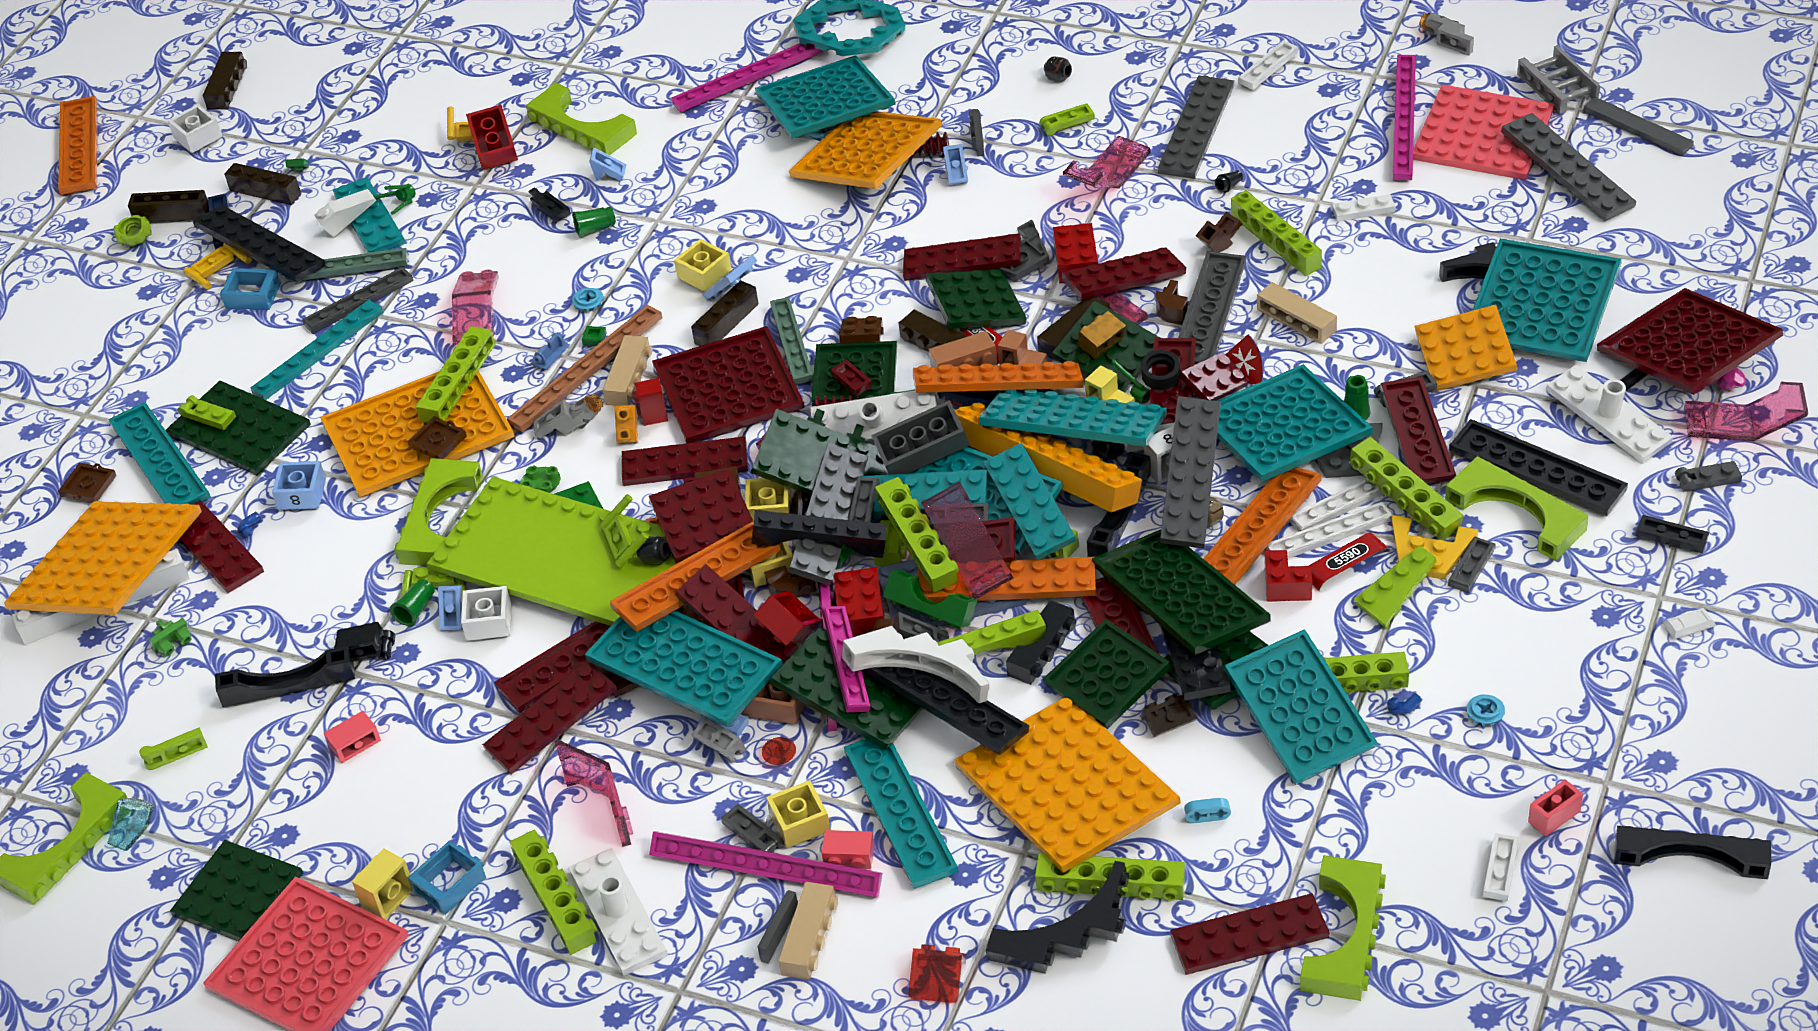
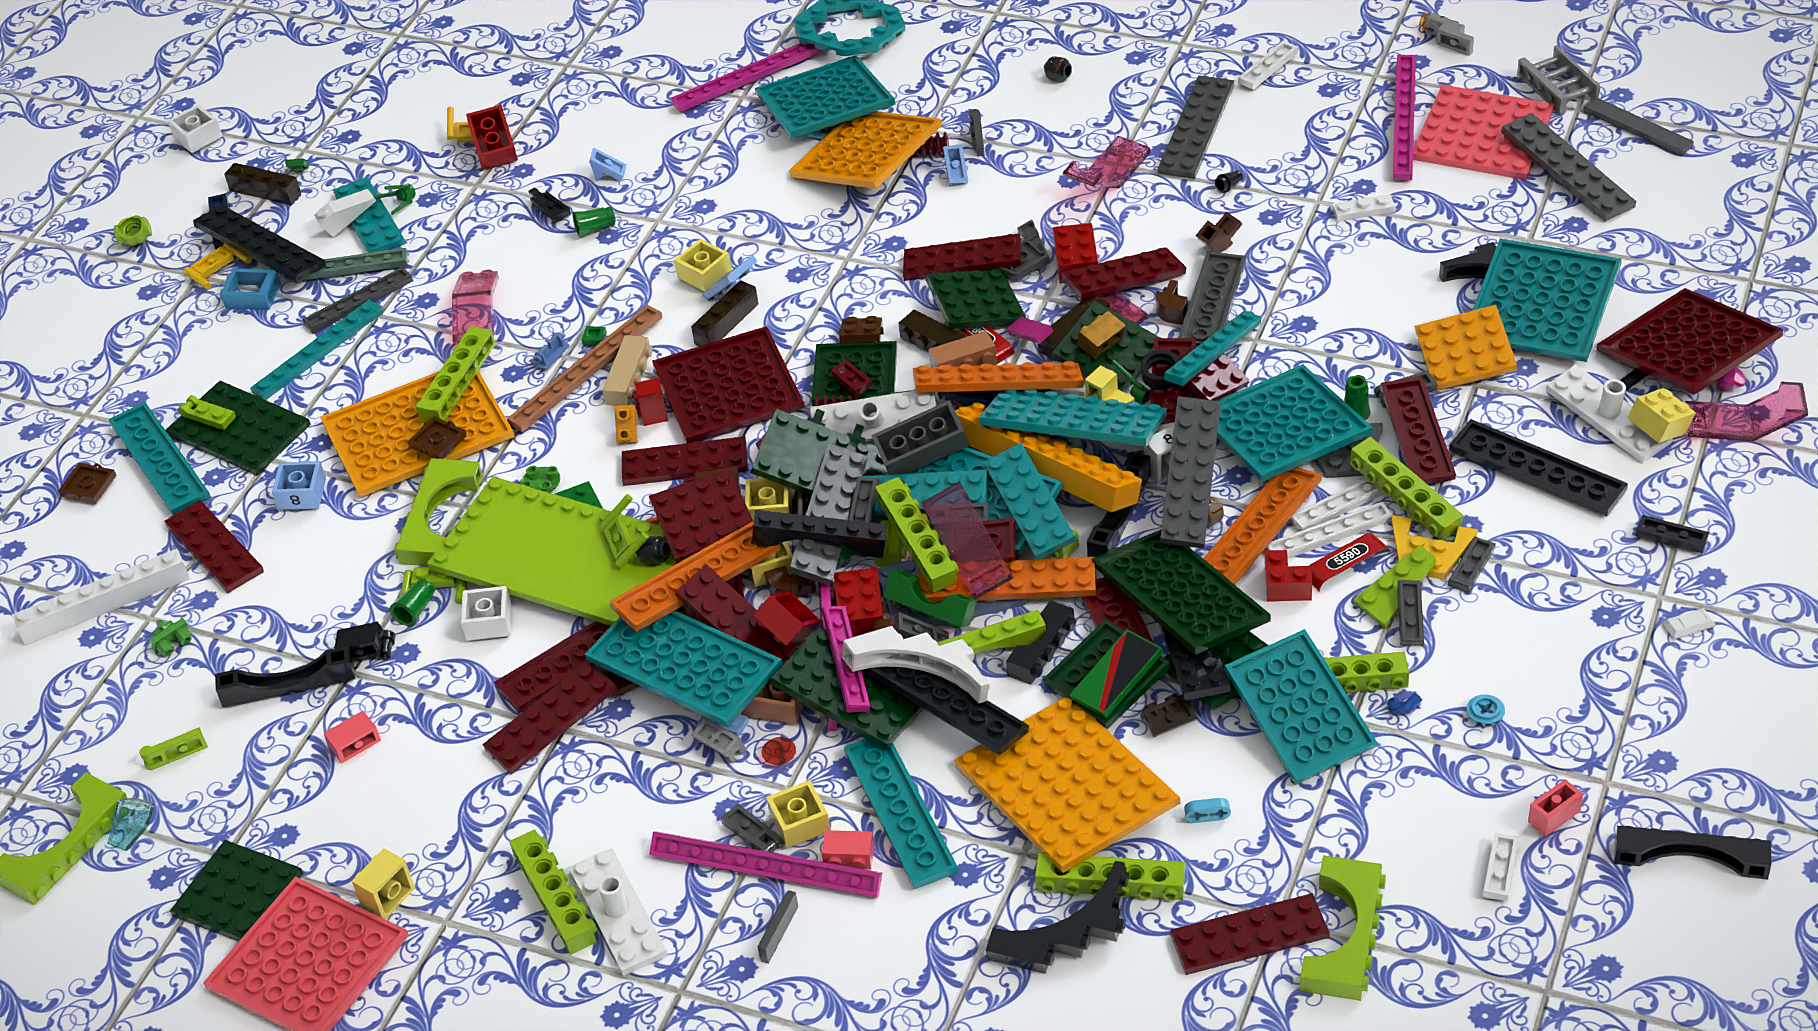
light orange plate [4,501,202,615] -> none
orange plate [58,96,97,195] -> none
dark brown brick [127,190,209,222] -> none
dark brown brick [202,51,247,110] -> none
blue arm [237,511,261,538] -> none
dark azure window [408,841,486,915] -> none
light blue slope [438,585,463,630] -> none
lime arch [526,82,637,156] -> none
light grey plate [534,393,603,439] -> none
clear pink windscreen [555,740,634,847] -> none
medium azure gear [572,288,604,312] -> none
sand green plate [770,297,813,385] -> none
tan brick [778,882,838,980] -> none
clear red bracket [908,944,967,1003] -> none
nougat brick [998,329,1047,365] -> none
lime plate [1039,103,1095,136] -> none
black head [1092,440,1125,460] -> none
red shield [1225,334,1264,384] -> none
lime brick [1231,190,1322,276] -> none
tan brick [1257,282,1337,344] -> none
lime arch [1445,456,1589,561] -> none
dark grey plate [1675,461,1742,492] -> none
none -> dark pink tile [1006,317,1053,344]
none -> tile [1070,629,1164,718]
none -> teal plate [1164,311,1262,386]
none -> dark grey tile [1397,580,1424,646]
none -> light yellow brick [1627,388,1696,443]

